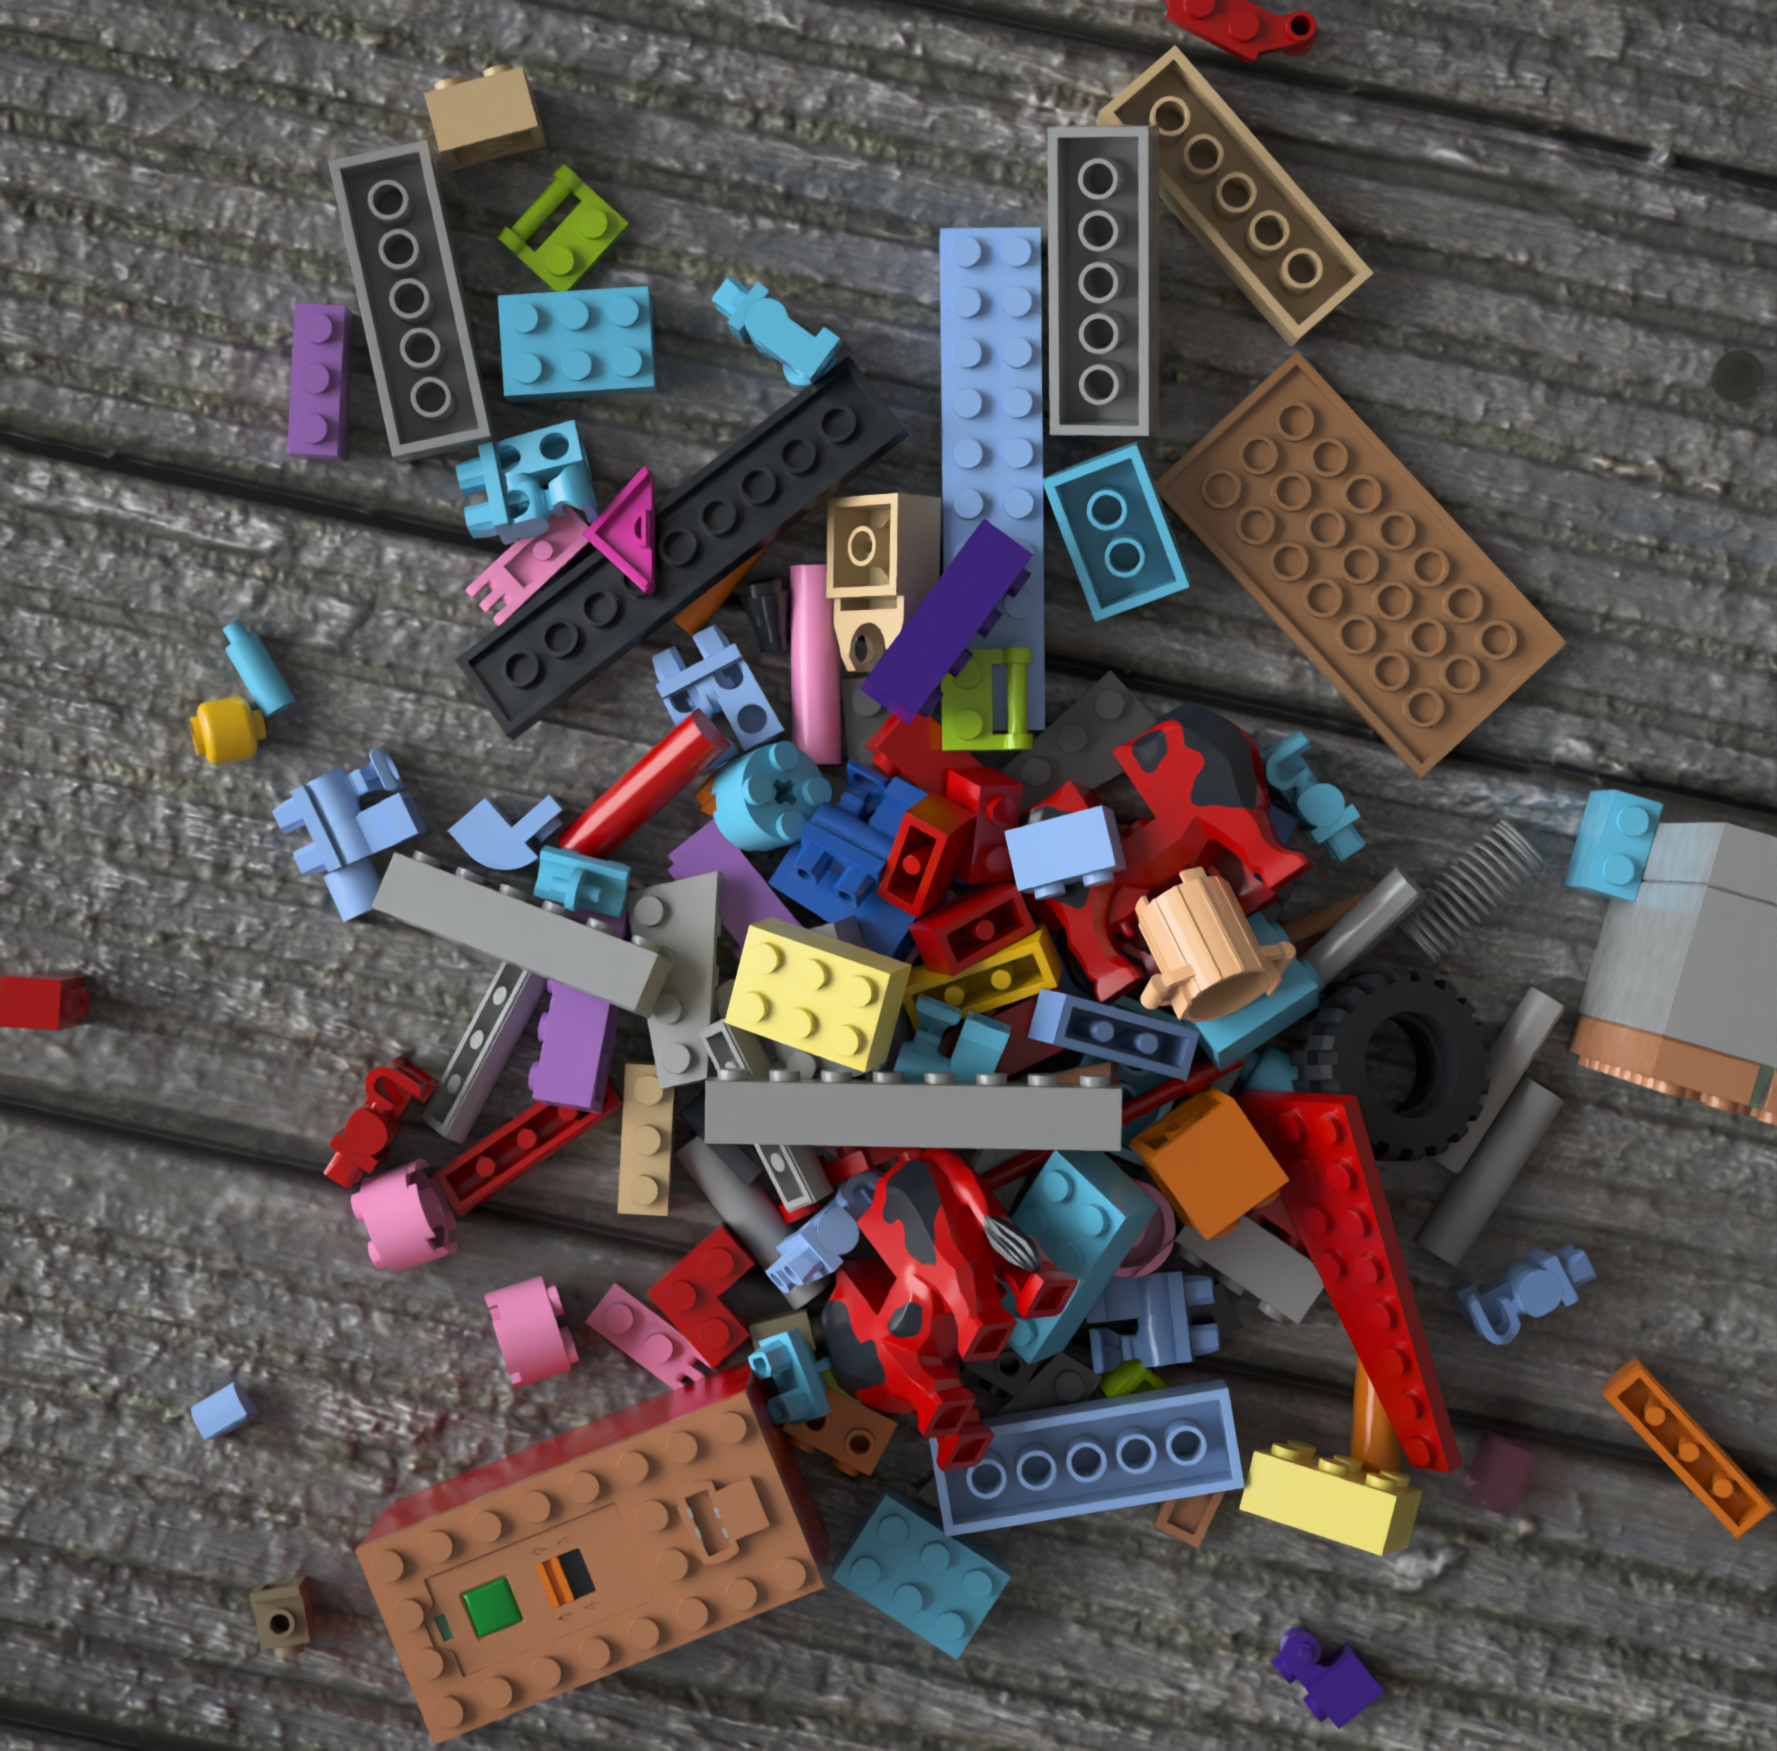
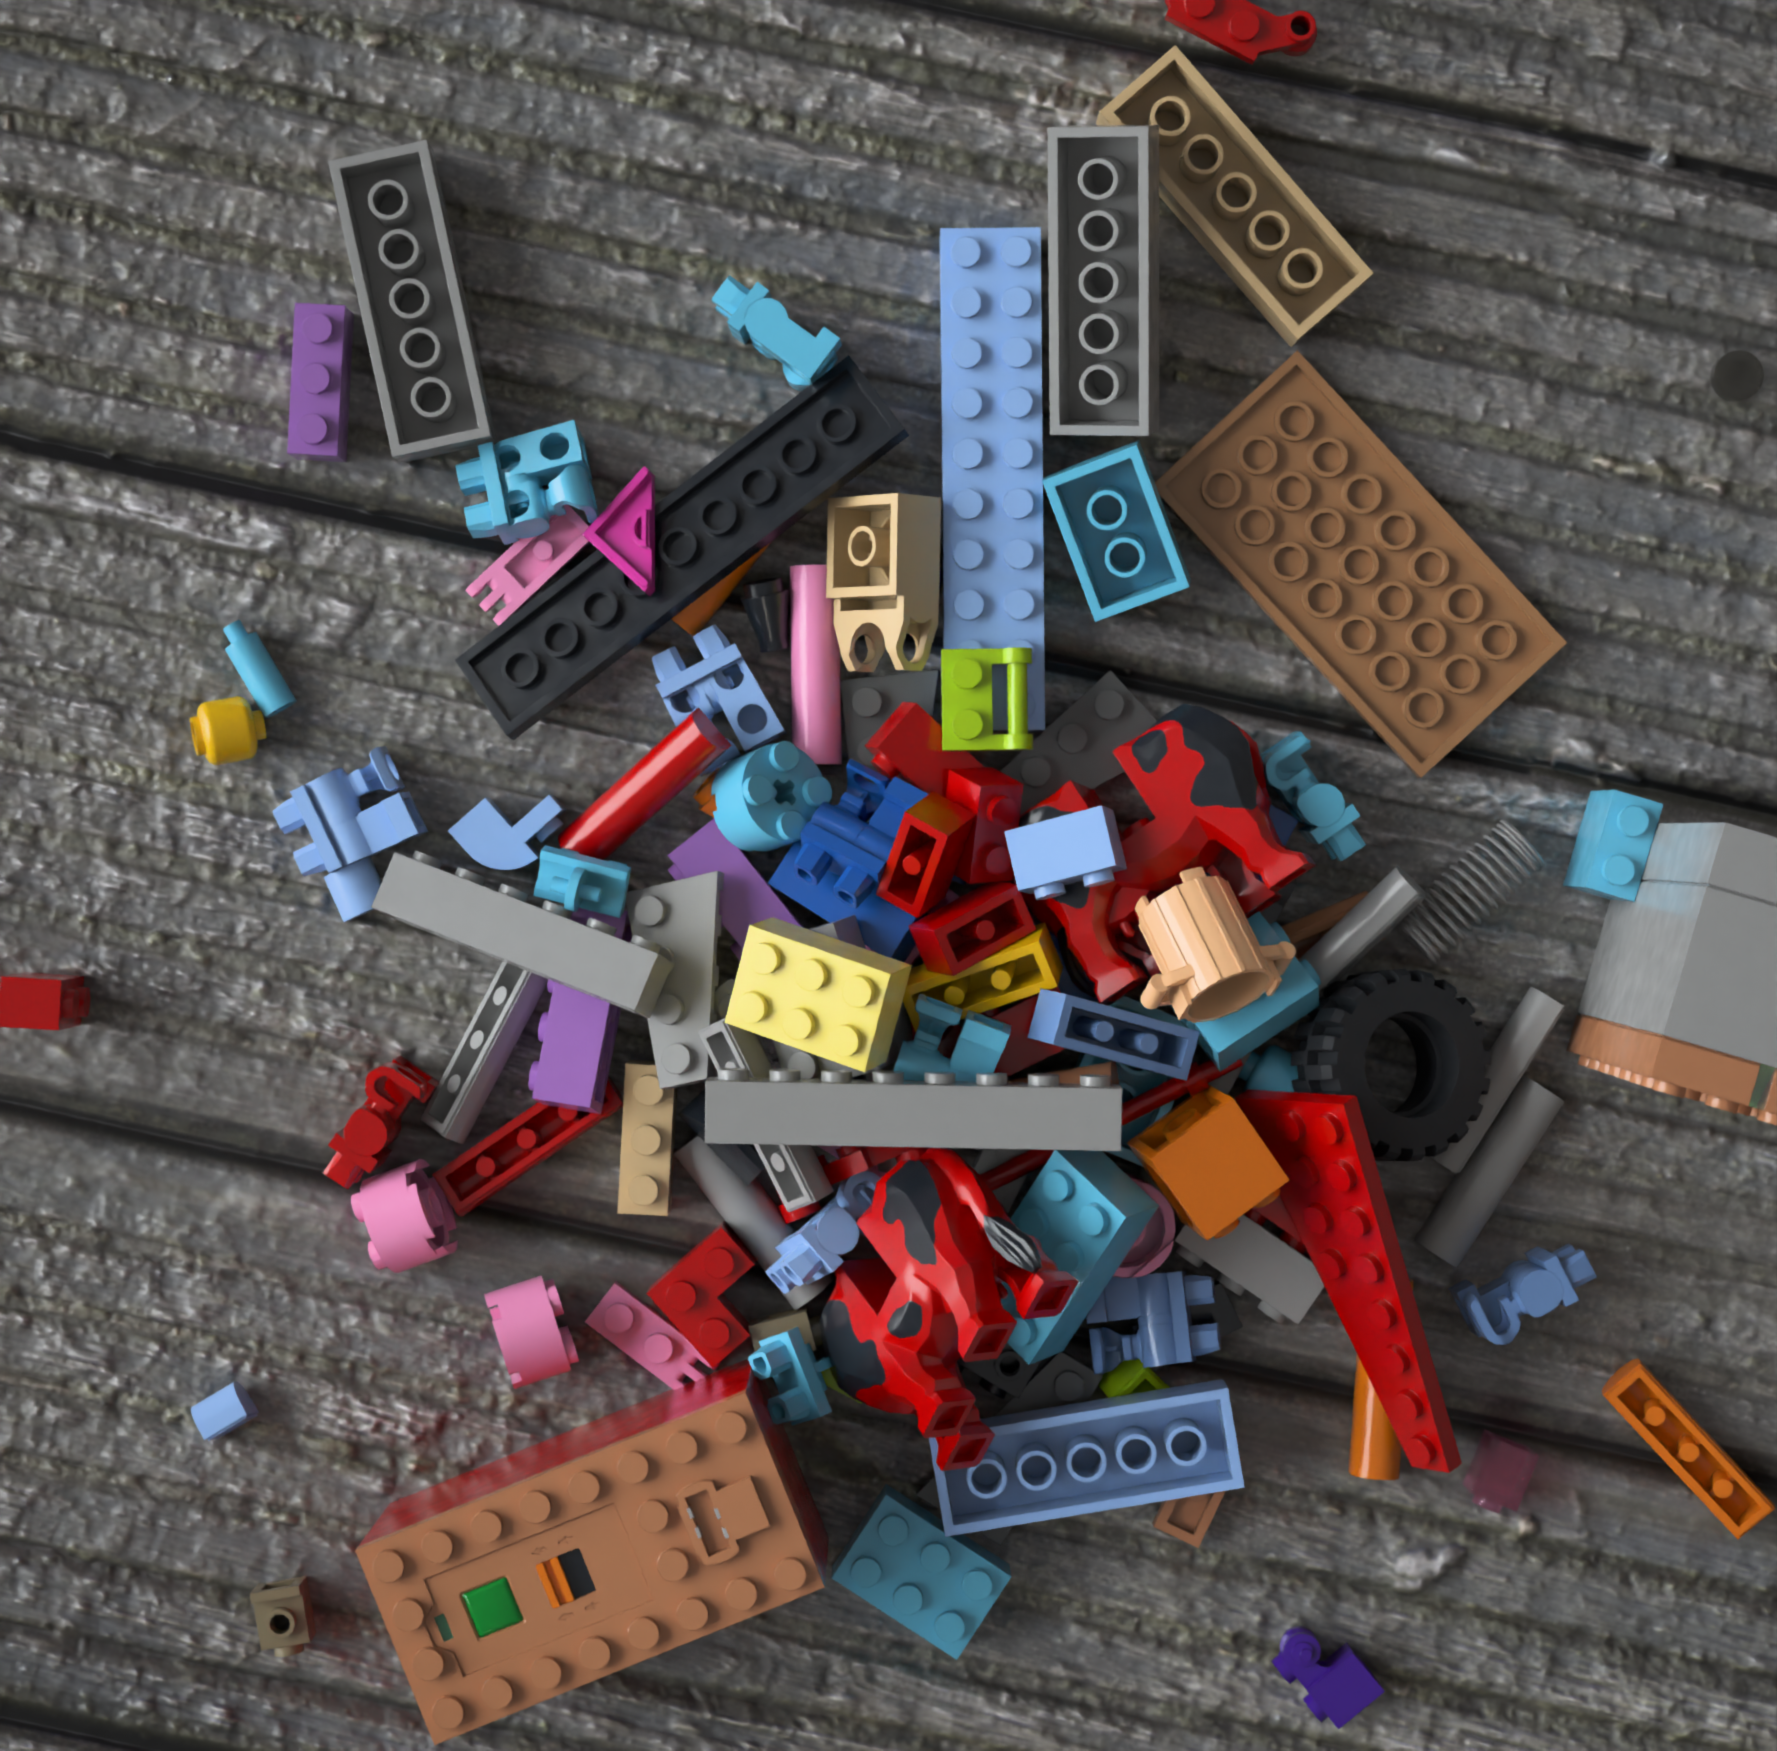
tan brick [424,64,547,171] -> none
lime plate [496,164,630,292] -> none
medium azure brick [498,286,658,403] -> none
orange brick [782,1386,898,1477] -> none
dark purple brick [860,519,1033,725] -> none
light yellow brick [1239,1440,1423,1556] -> none

